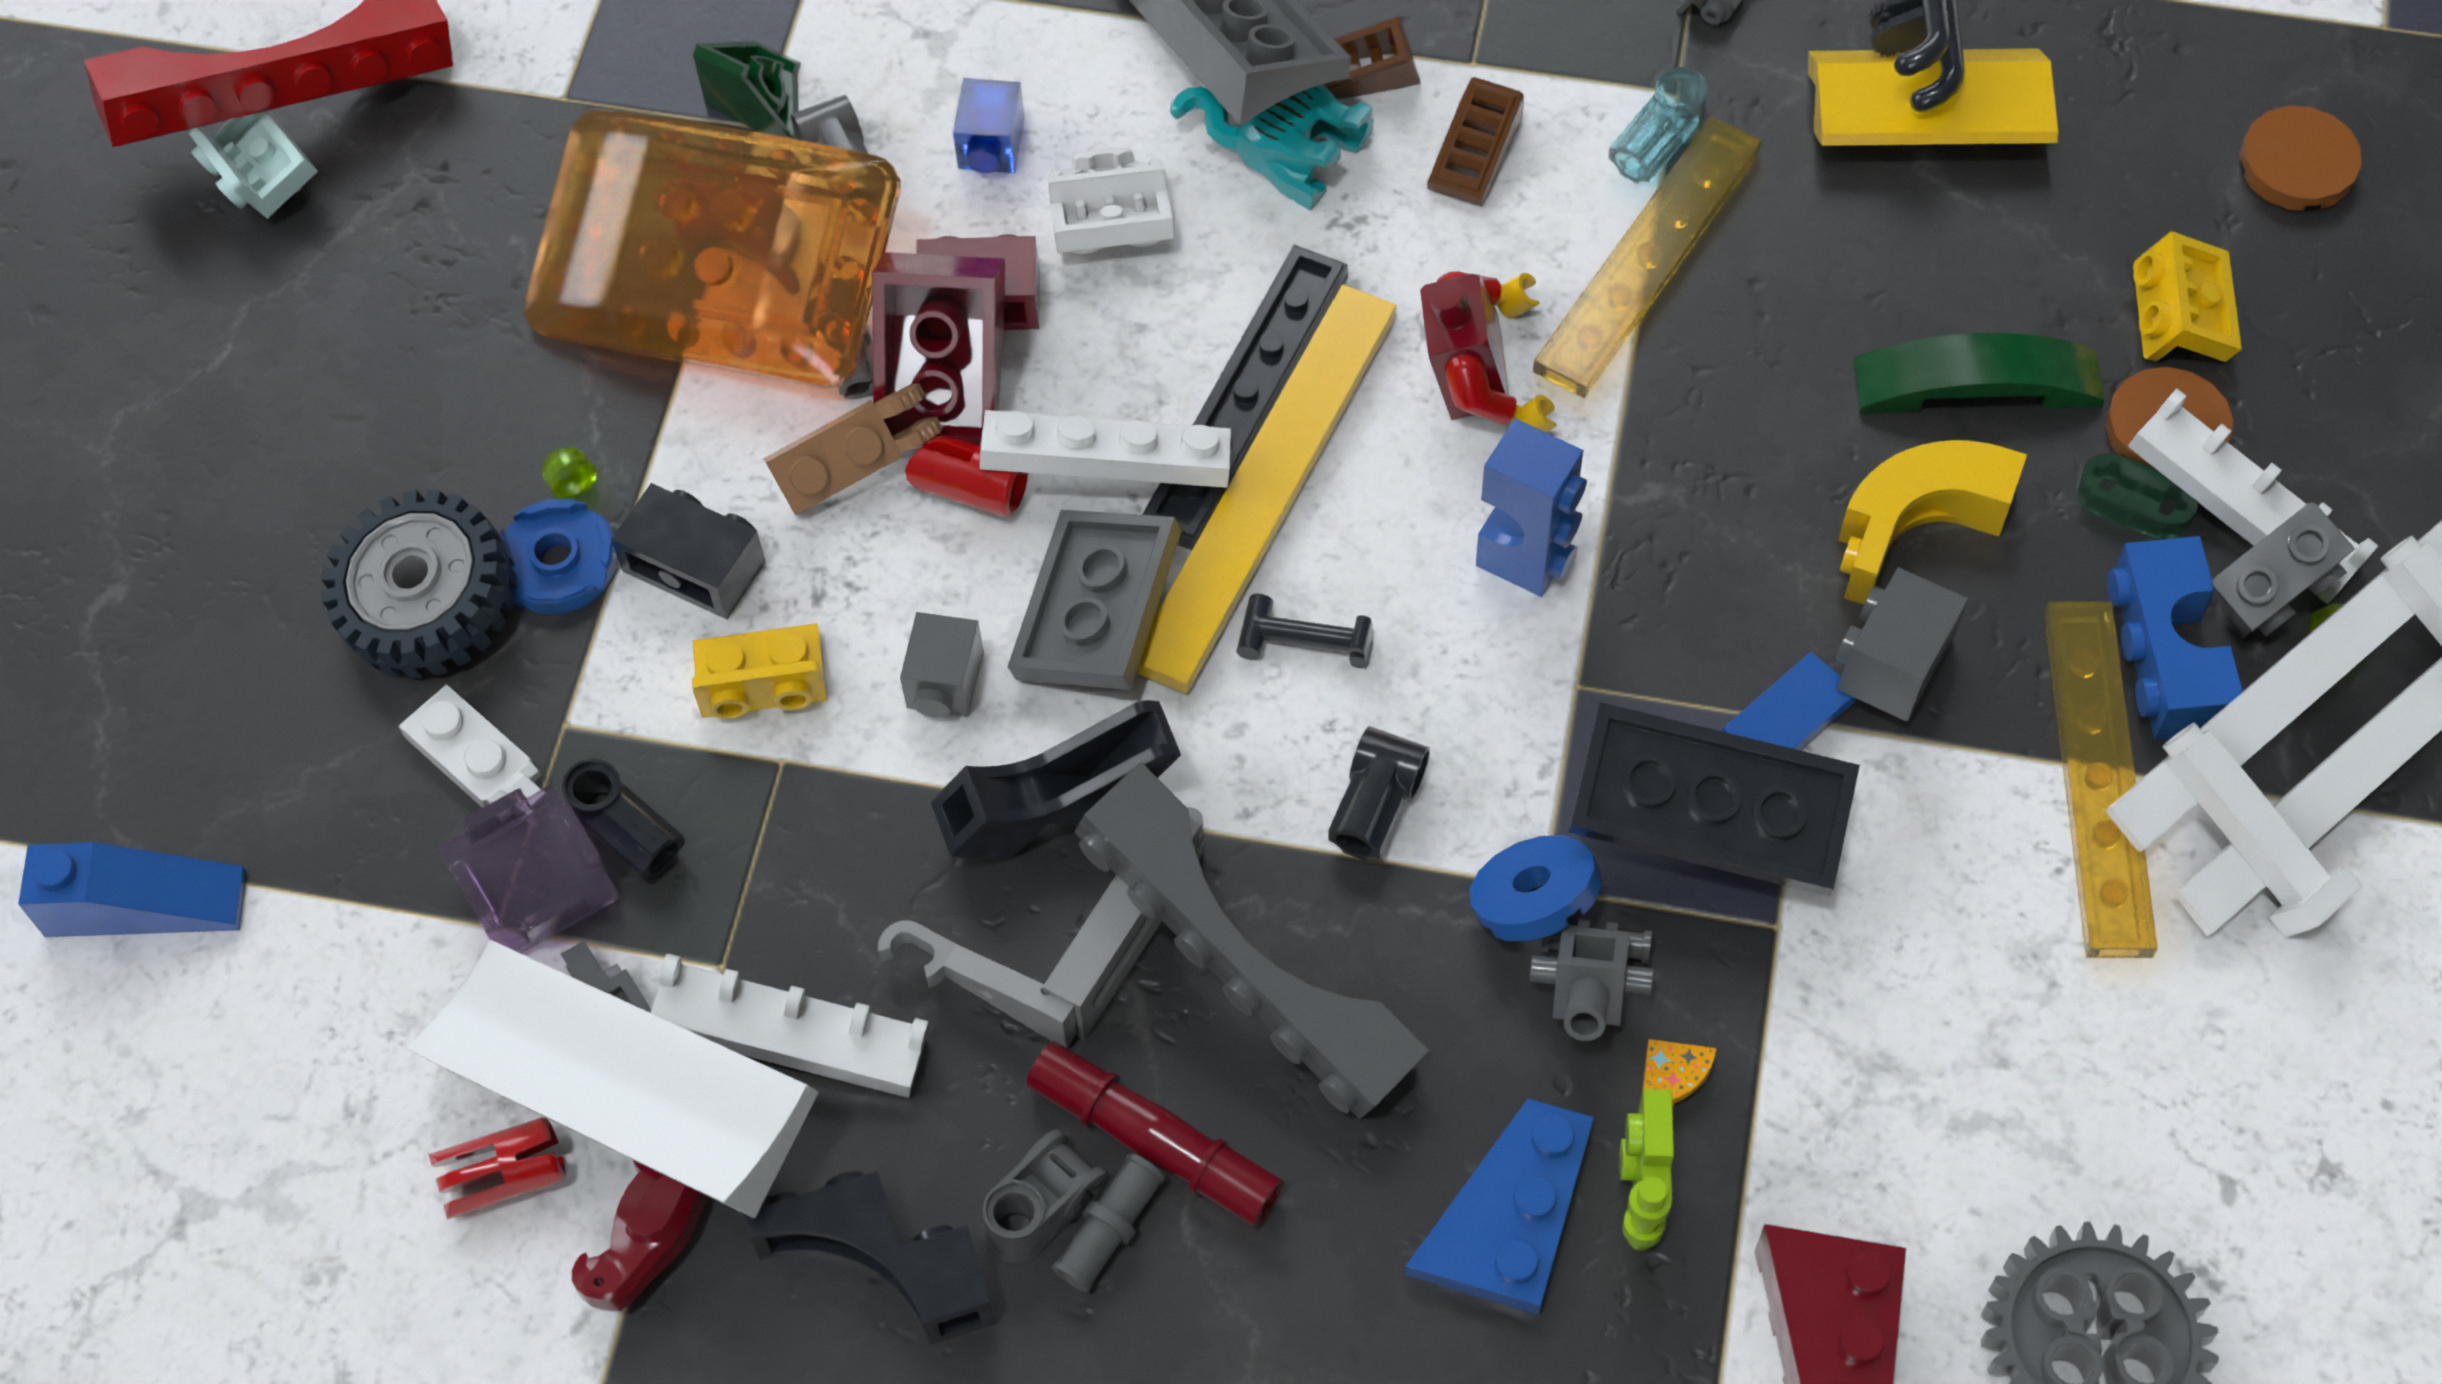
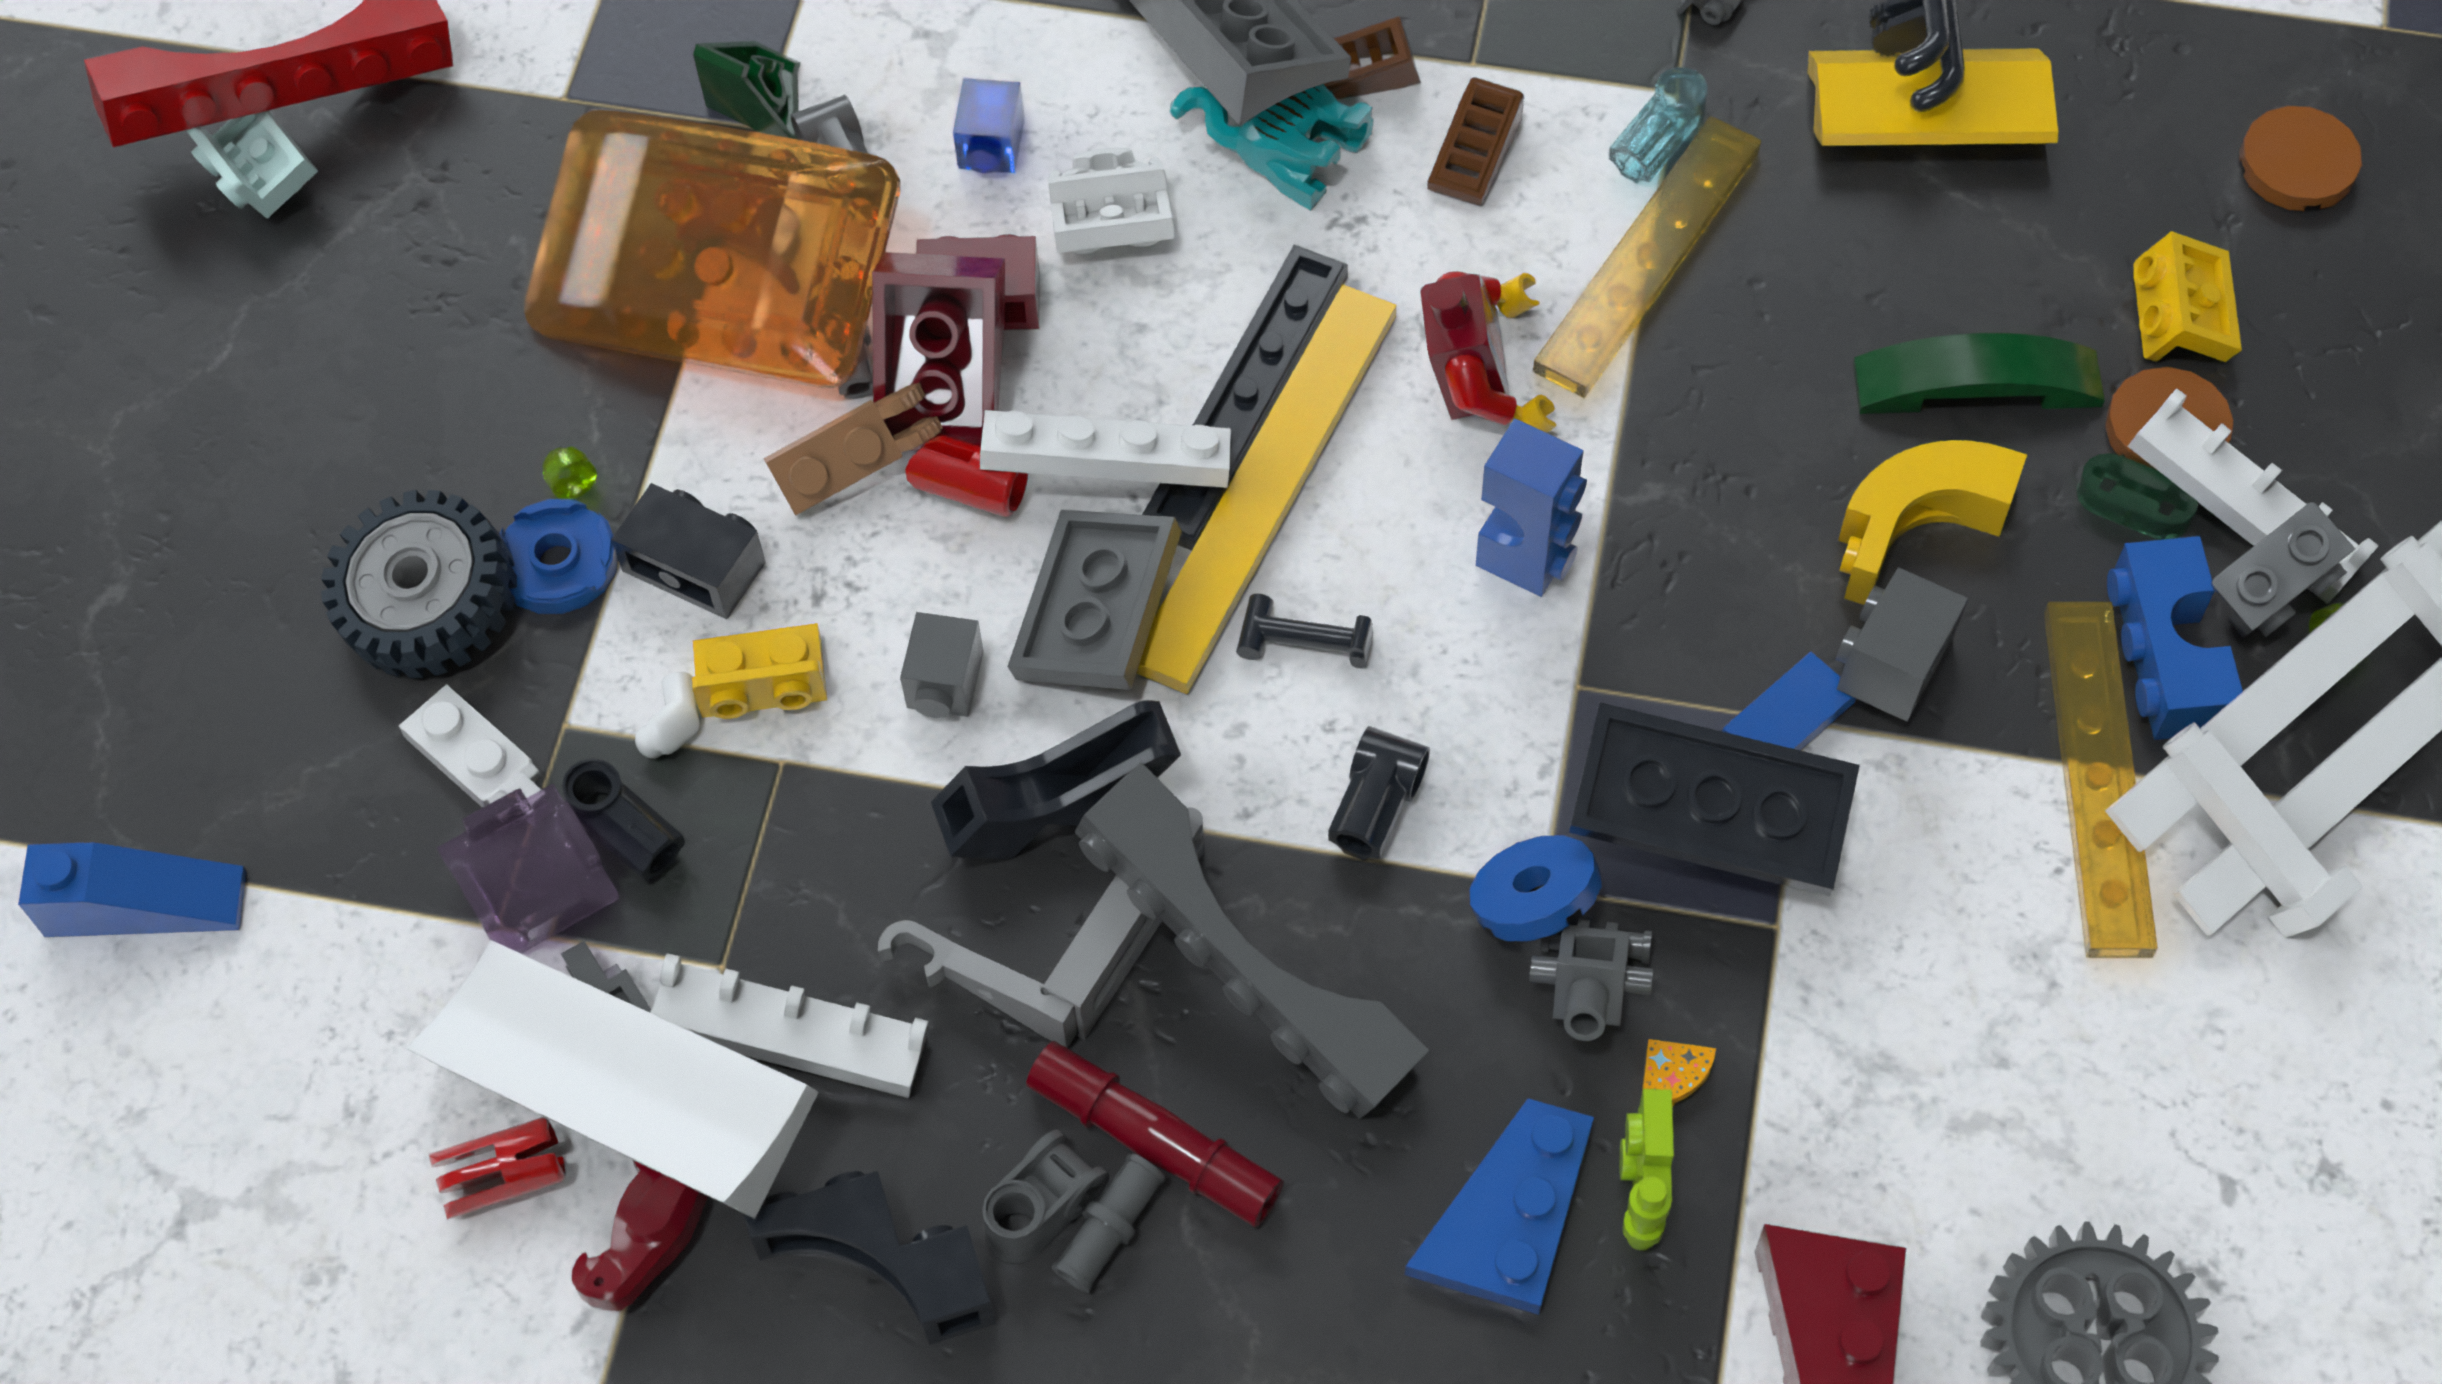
none -> white arm [635,672,700,759]

